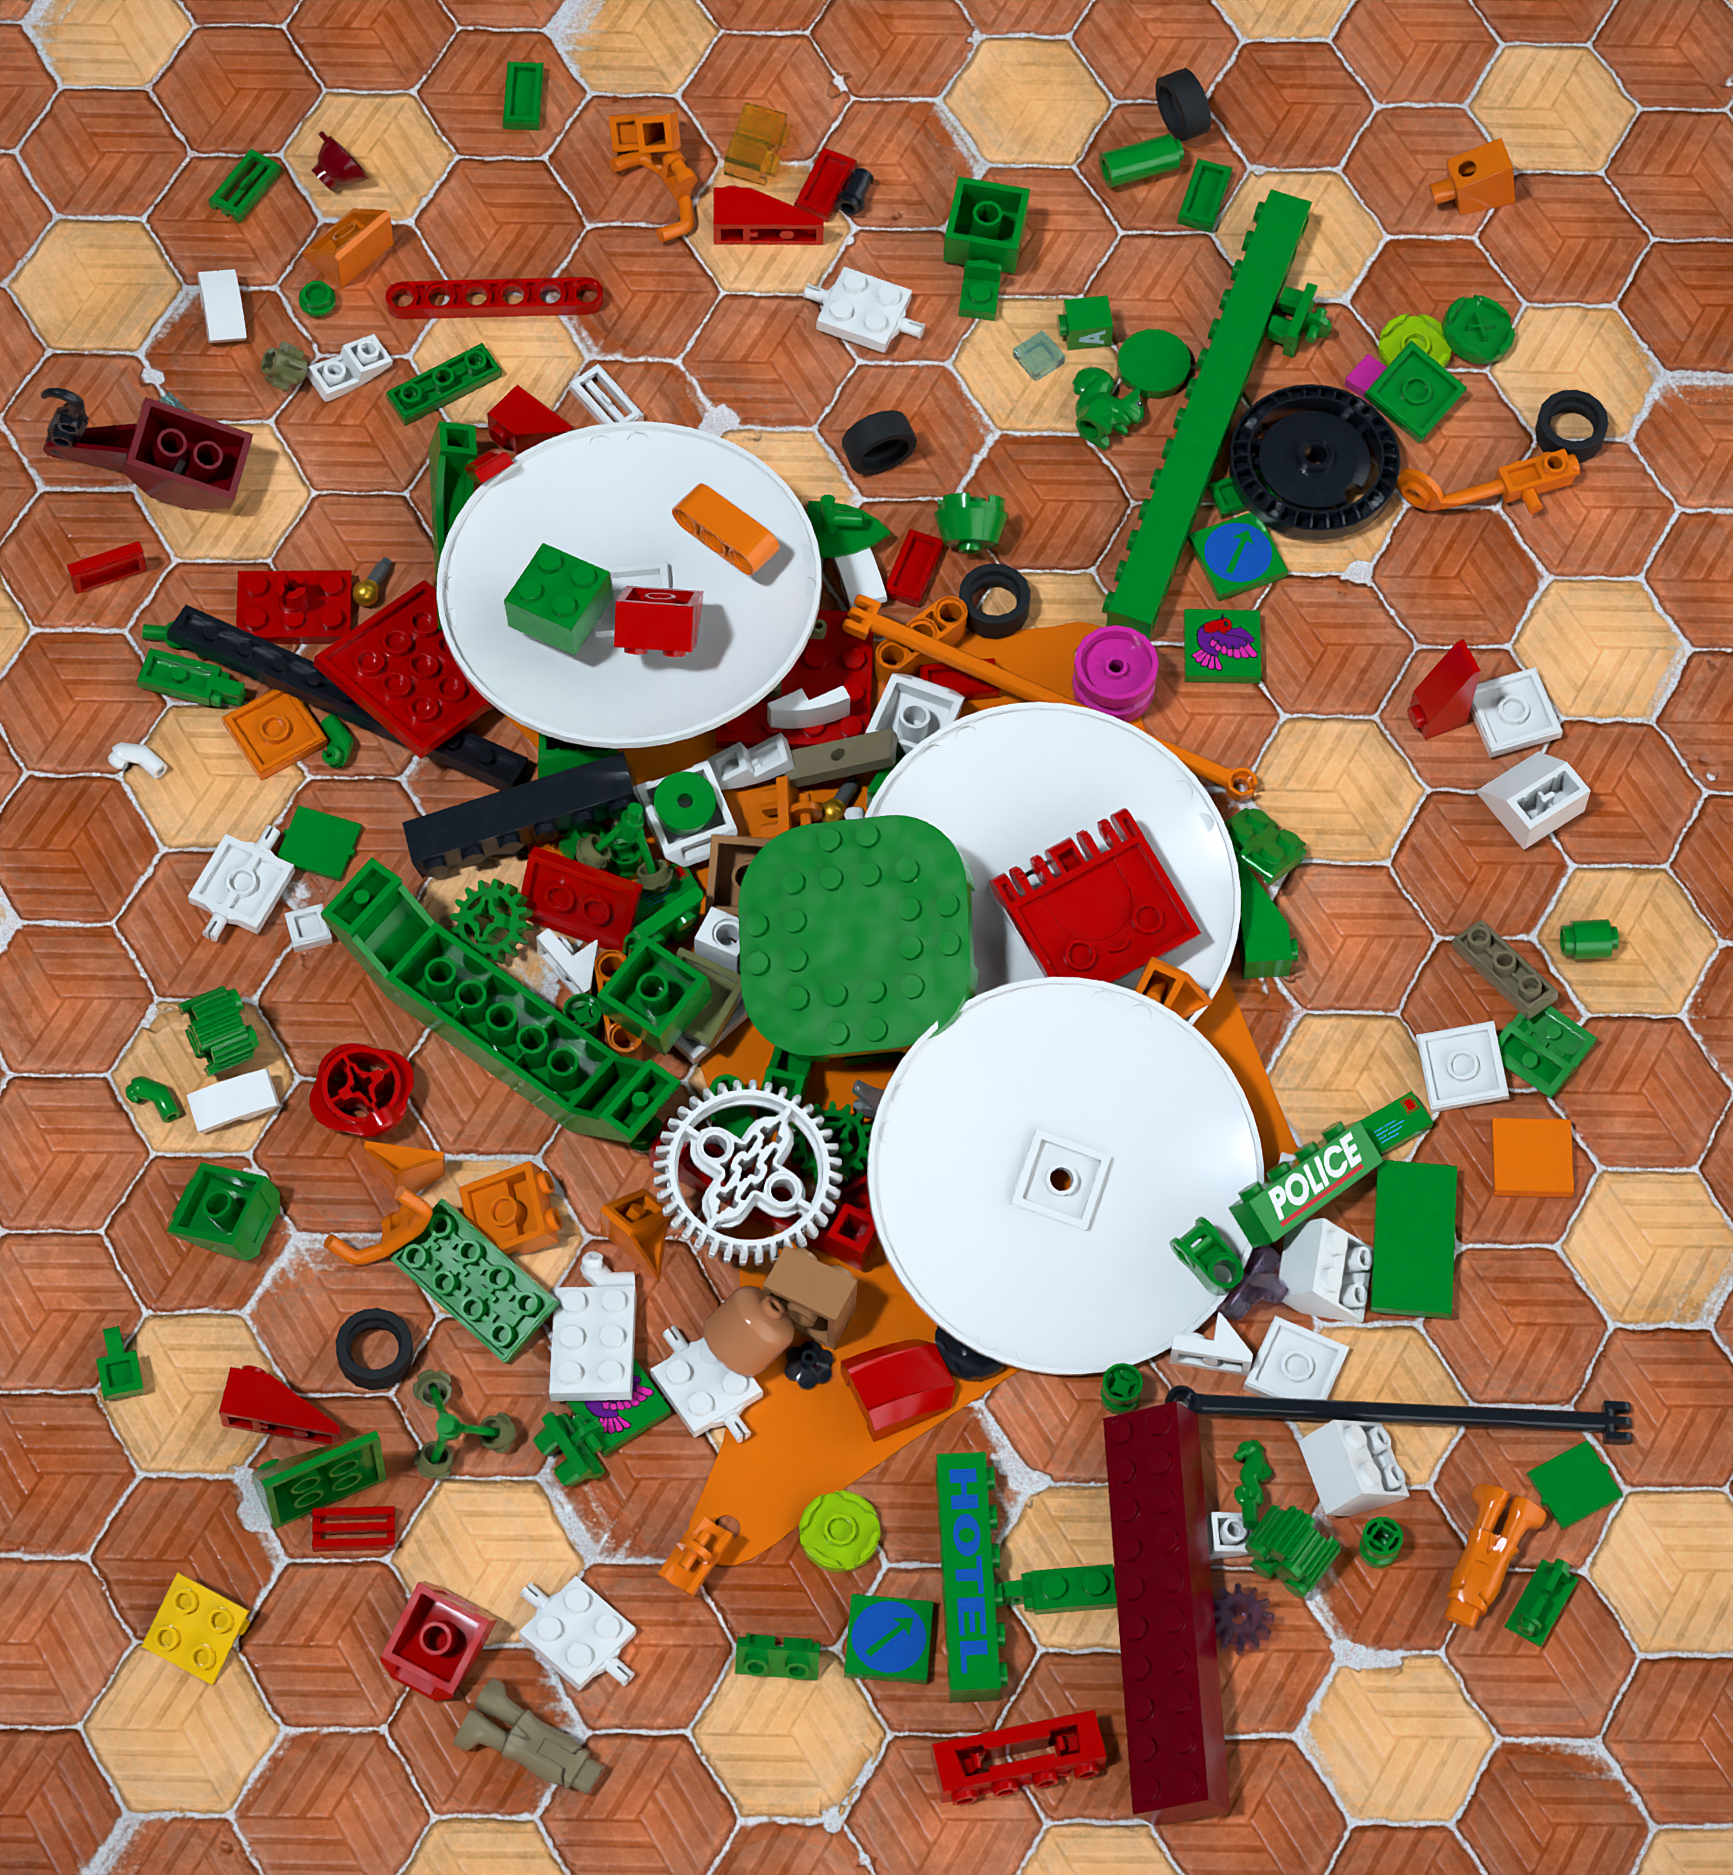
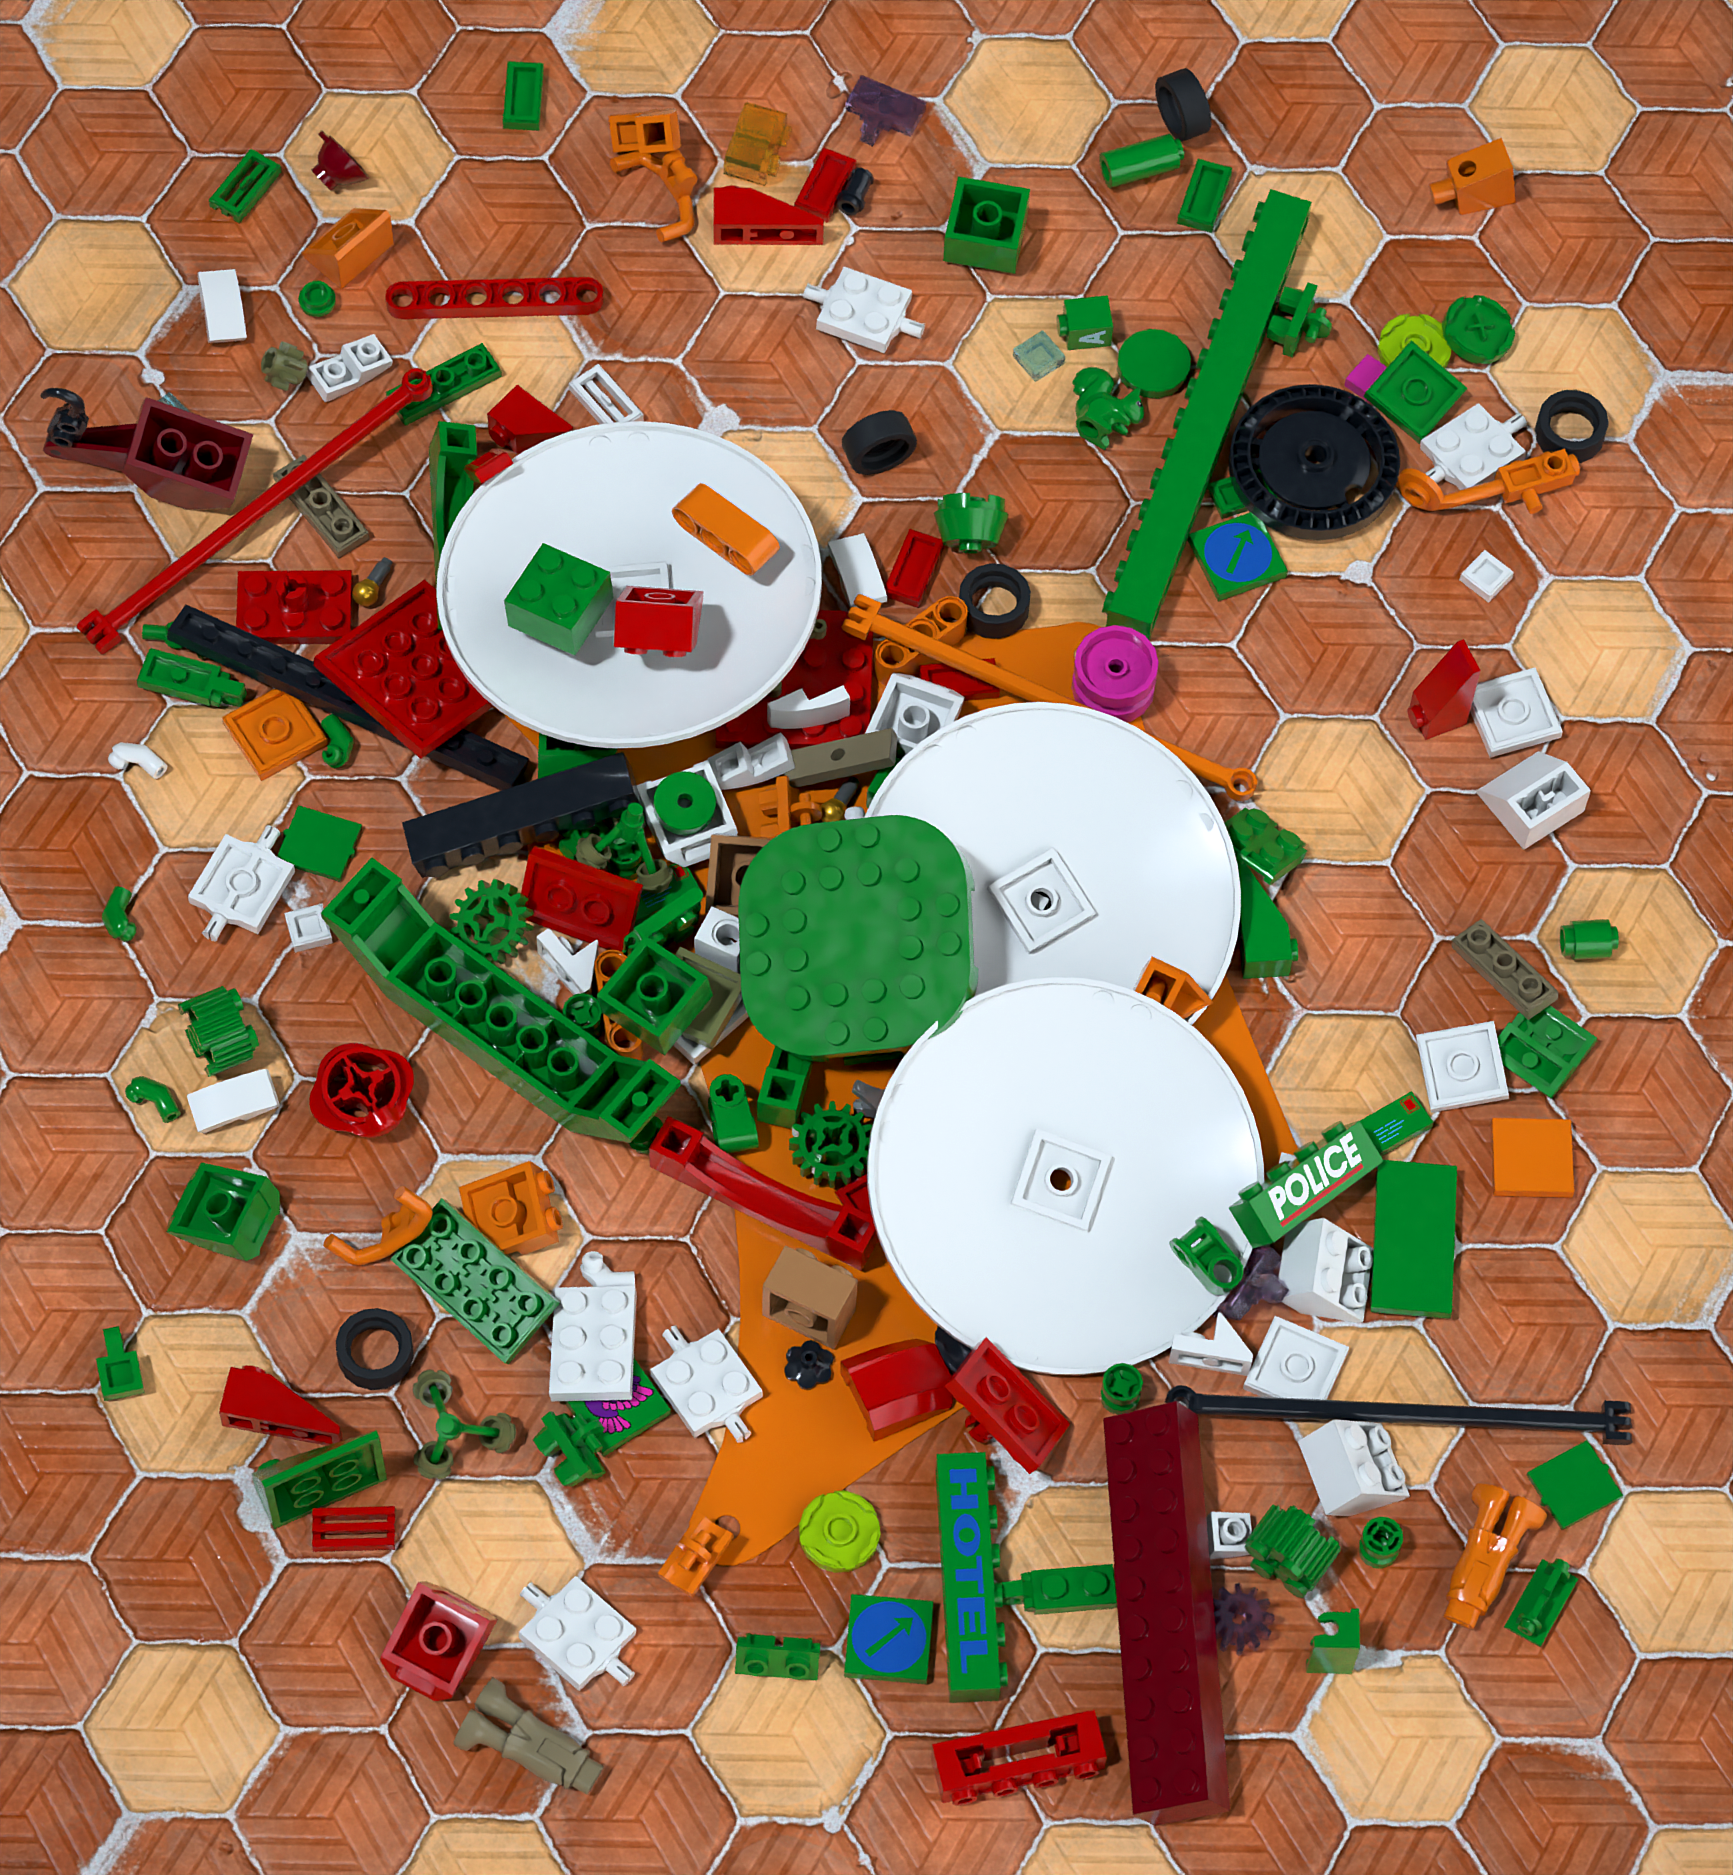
red tile [67,541,147,594] -> none
yellow hinge [142,1572,250,1685] -> none
orange slope [364,1141,446,1205] -> none
orange slope [600,1188,670,1282] -> none
white gear [653,1079,843,1266] -> none
nougat head [703,1286,794,1377] -> none
green shield [807,494,891,558] -> none
green bracket [958,259,1002,321] -> none
red hinge [989,808,1201,984] -> none
green tile [1183,609,1261,683] -> none
green animal [1233,1439,1273,1530] -> none
none -> red hinge [77,368,433,654]
none -> green arm [102,886,137,942]
none -> dark tan tile [273,454,370,559]
none -> clear purple hinge [845,75,926,146]
none -> red plate [945,1337,1070,1474]
none -> green hinge [1306,1608,1360,1674]
none -> white plate [1420,403,1527,490]
none -> white tile [1460,550,1514,603]

